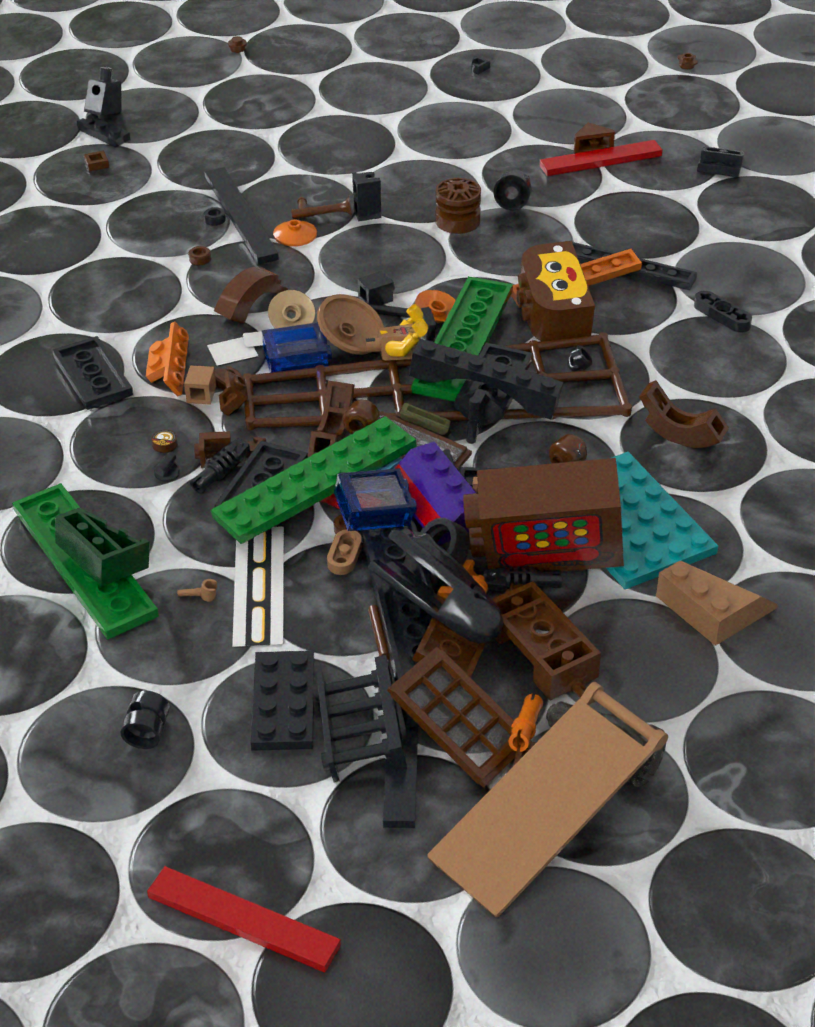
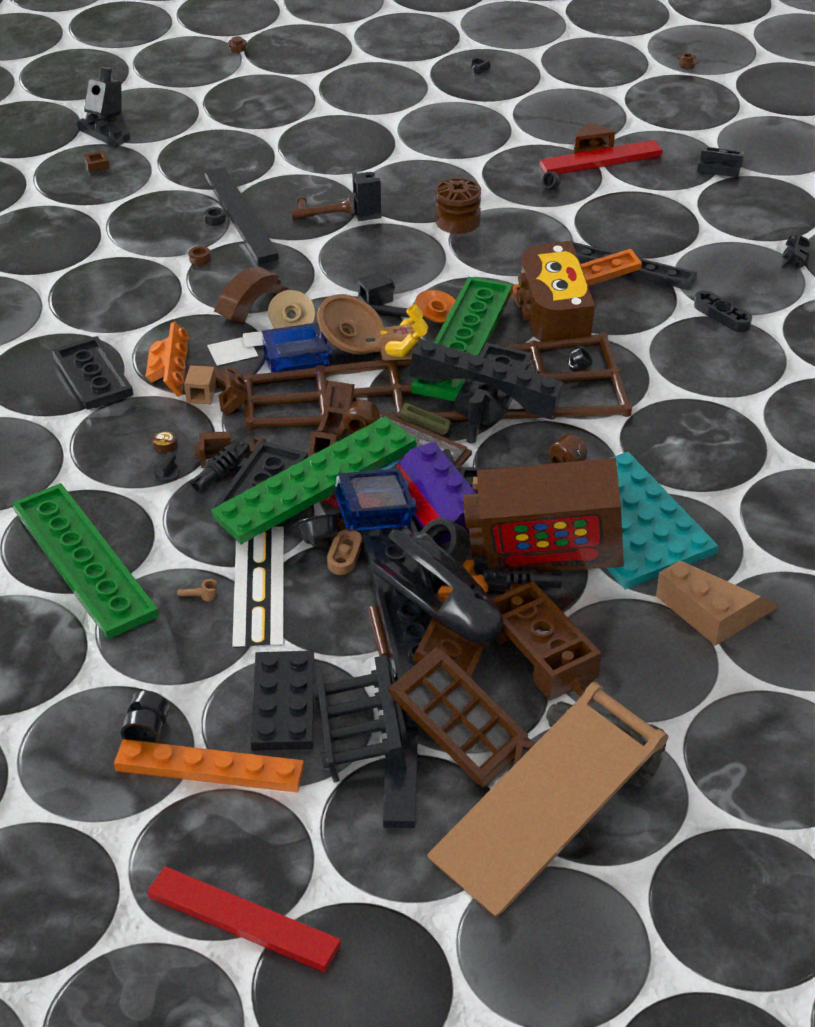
dark green wedge [55,508,150,587] -> none
orange dish [273,220,317,246] -> none
black tile [421,307,436,341] -> none
black piece [493,170,532,211] -> none
orange pin [508,694,543,752] -> none
reddish brown arch [639,380,729,448] -> none
none -> orange plate [114,739,304,793]
none -> black piece [292,511,346,548]
none -> black hinge [542,171,561,189]
none -> black hinge [782,228,810,269]

